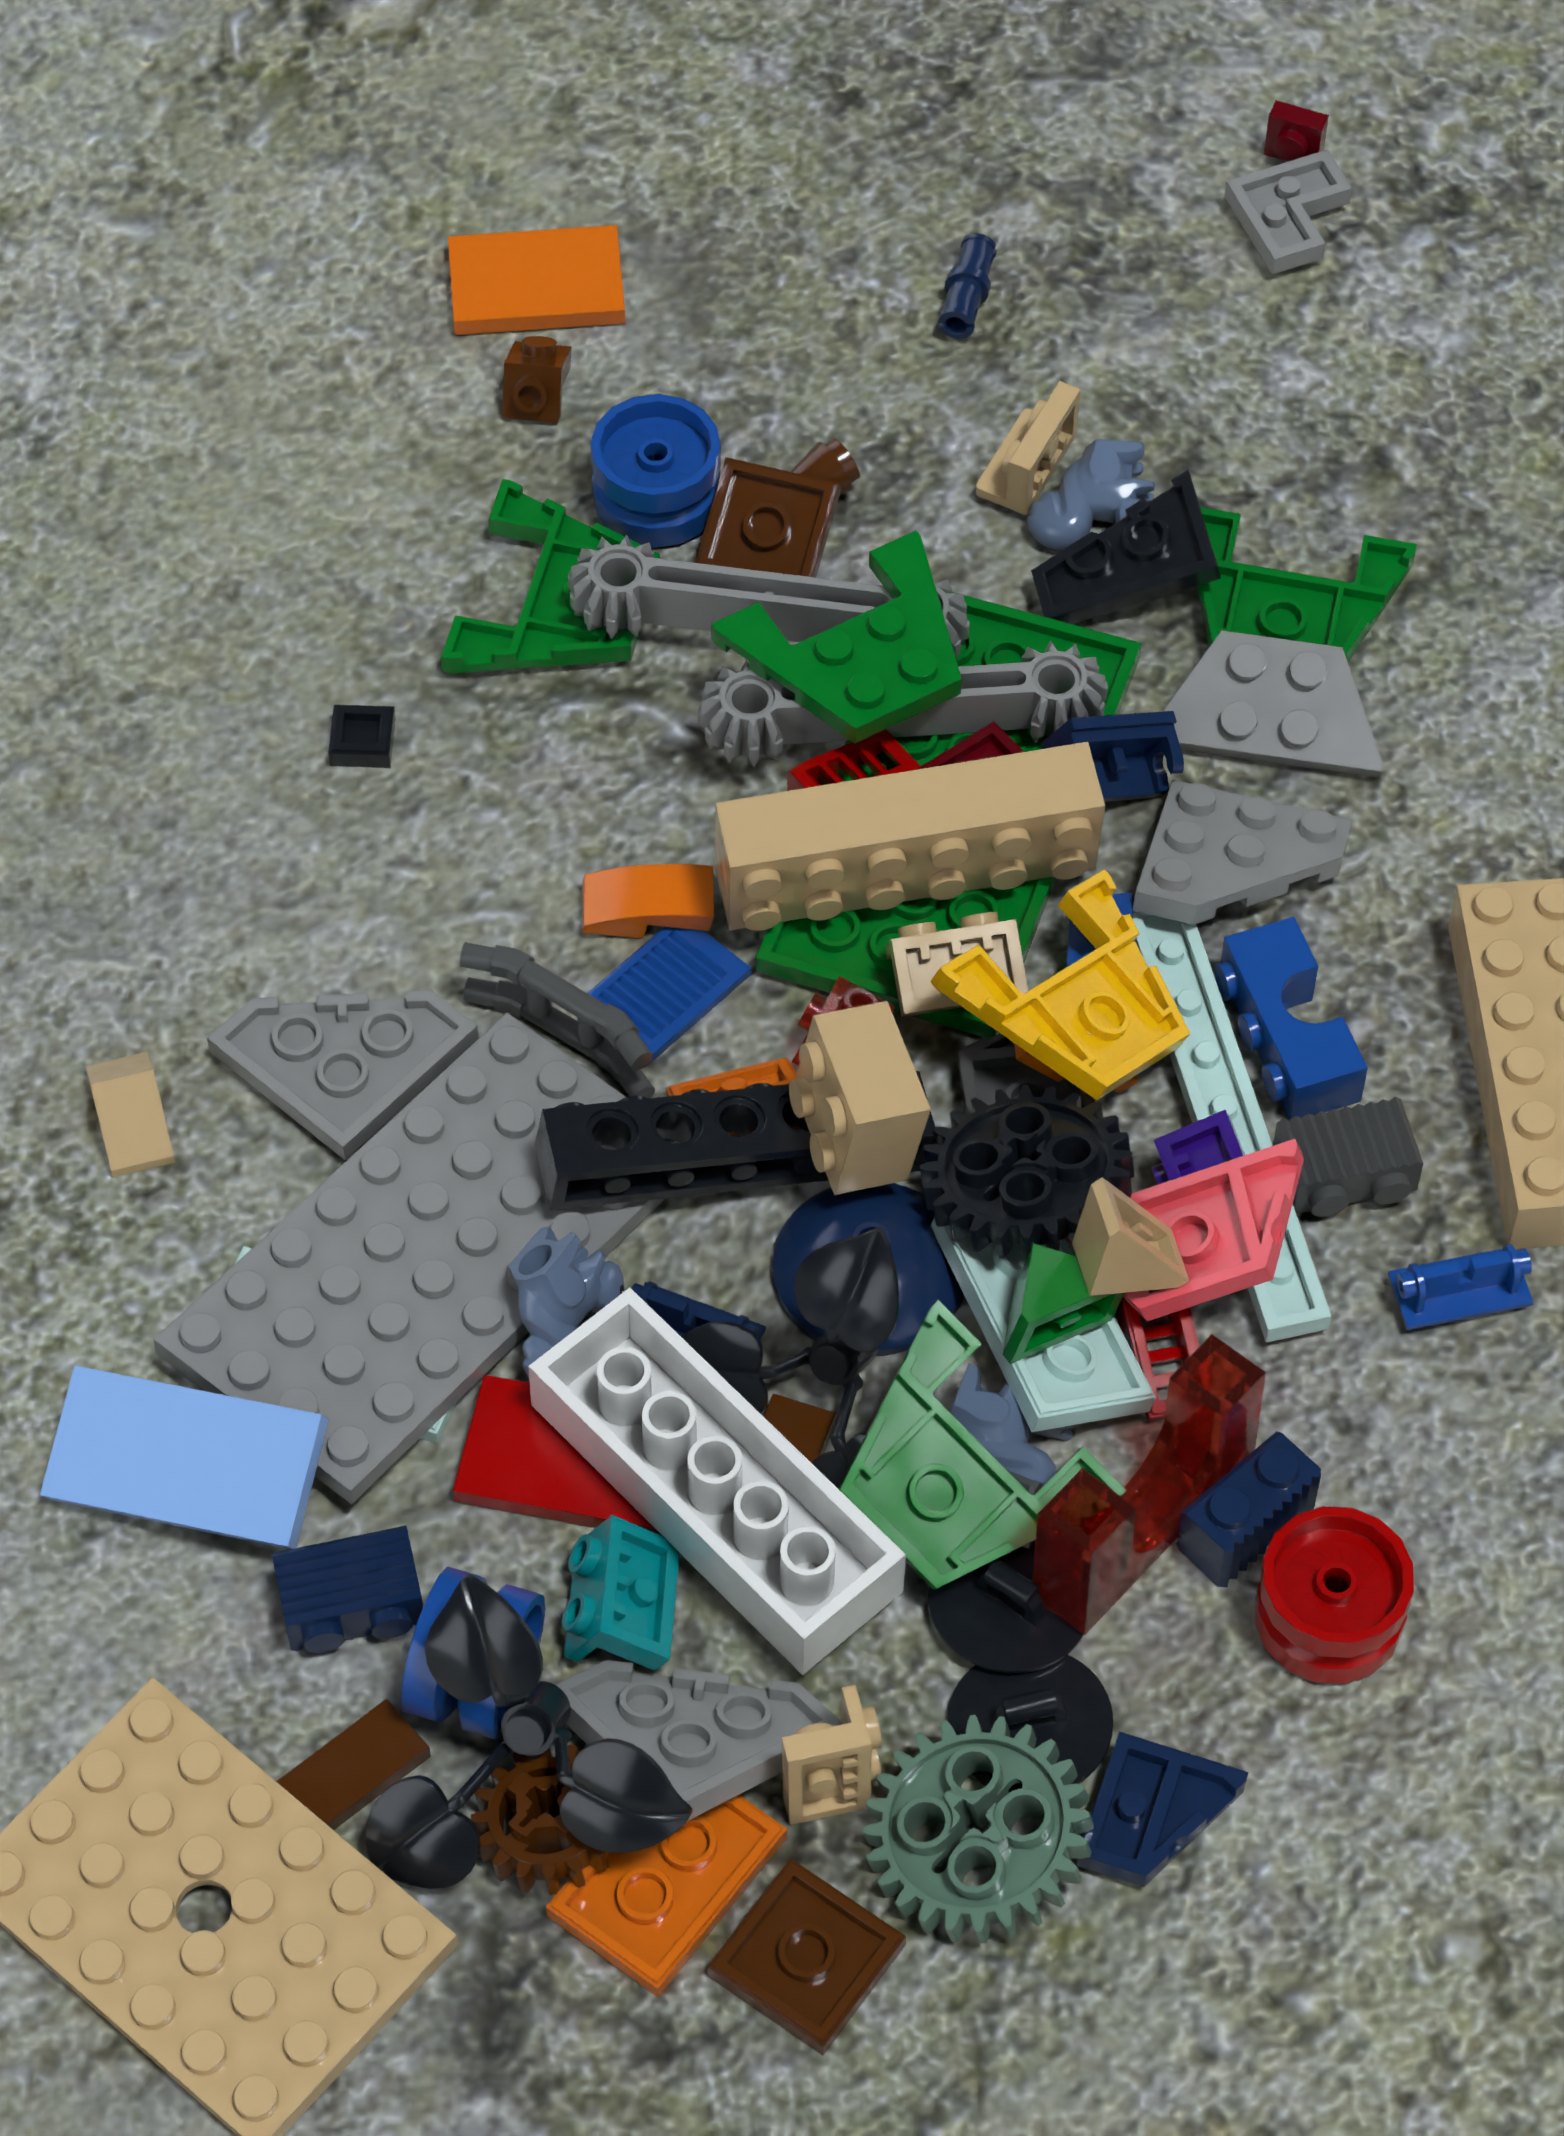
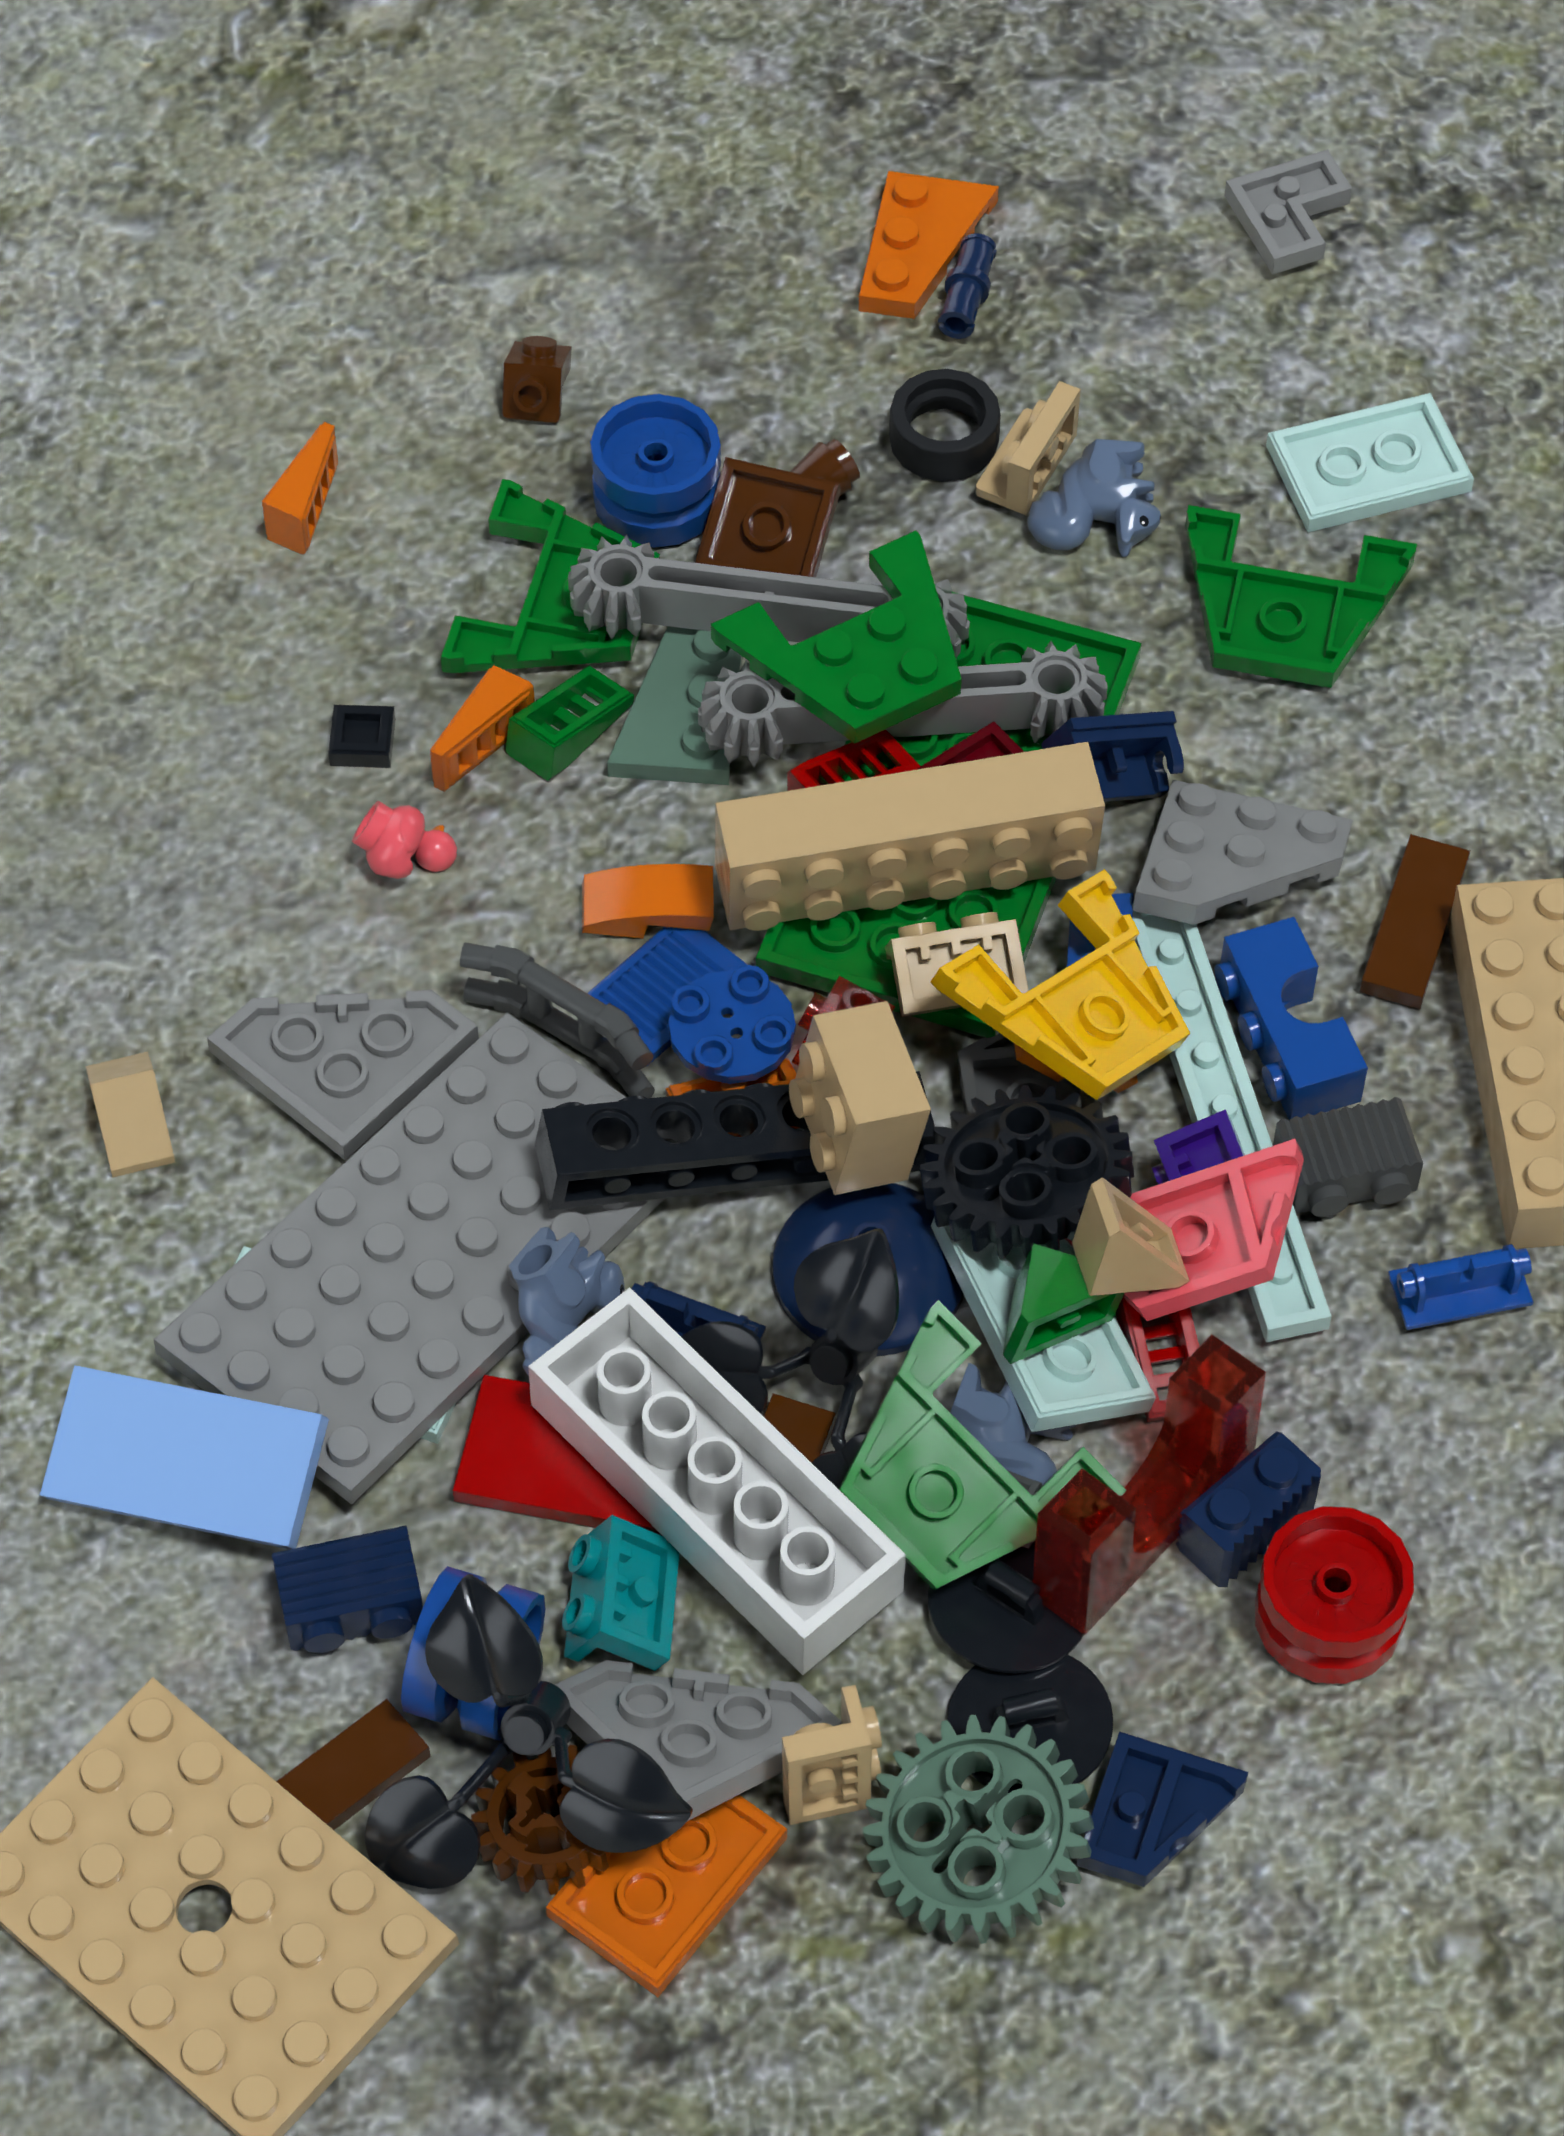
orange tile [448,225,626,335] -> none
reddish brown tile [707,1858,906,2055] -> none
black wing [1031,469,1221,624] -> none
light grey wing [1163,631,1383,778] -> none
dark red plate [1264,100,1329,162] -> none
none -> orange slope [262,422,338,554]
none -> coral animal [352,801,457,879]
none -> orange slope [430,665,535,792]
none -> green slope [506,665,634,780]
none -> sand green wing [607,626,743,785]
none -> blue plate [668,965,796,1084]
none -> orange wing [859,171,999,319]
none -> black tyre [889,369,1001,482]
none -> light aqua tile [1266,393,1474,533]
none -> reddish brown tile [1360,834,1470,1009]

